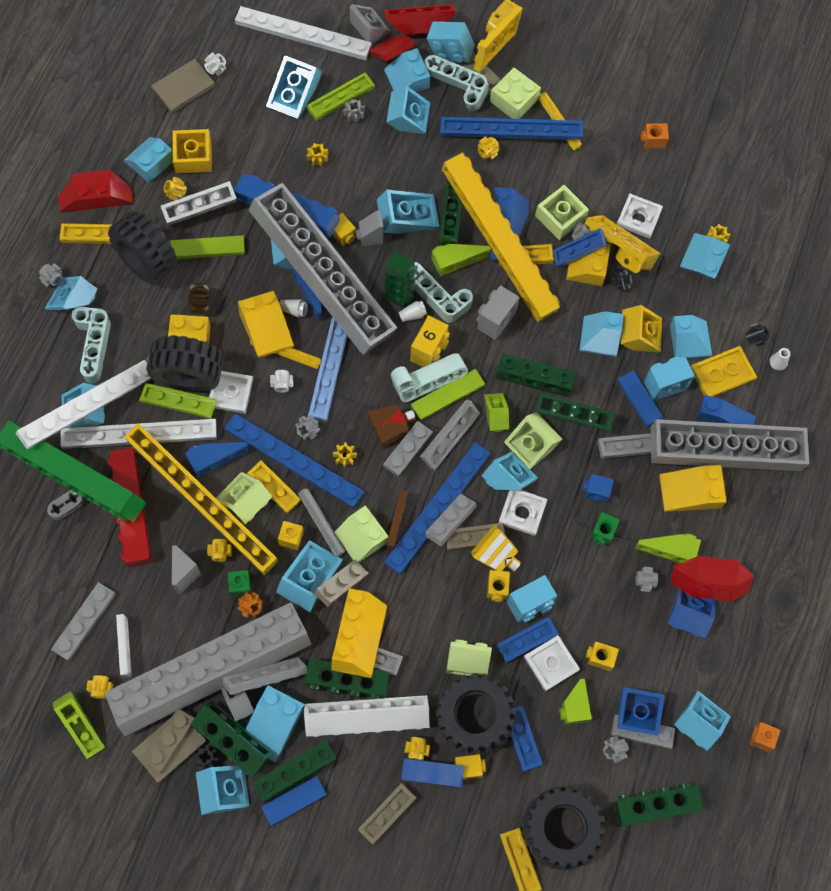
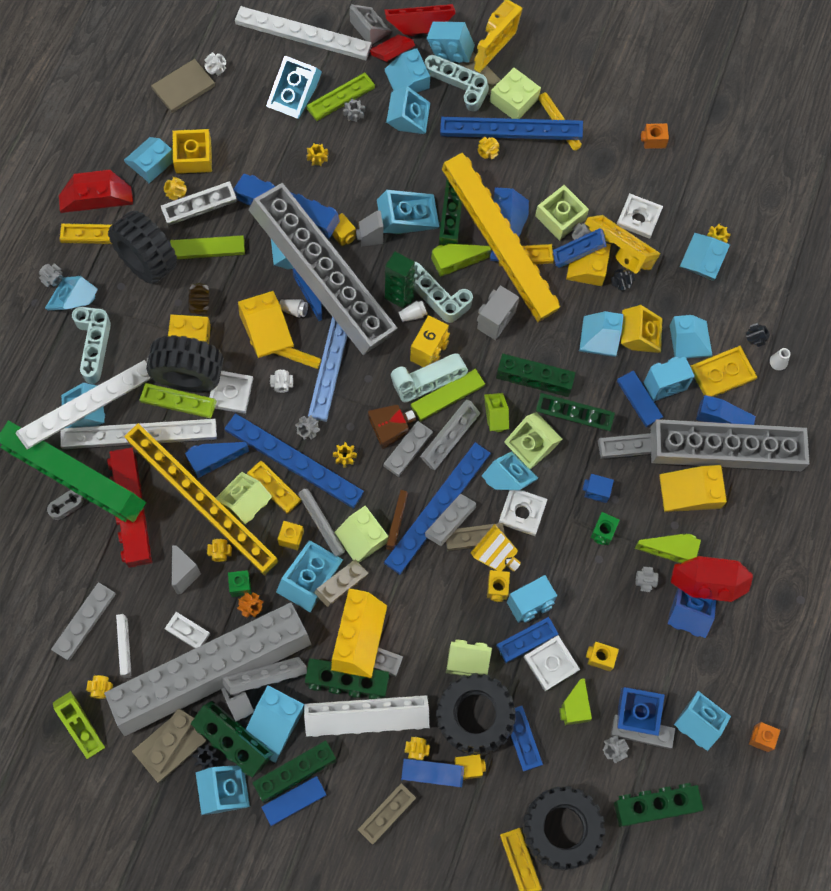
none -> white plate [165,612,210,649]

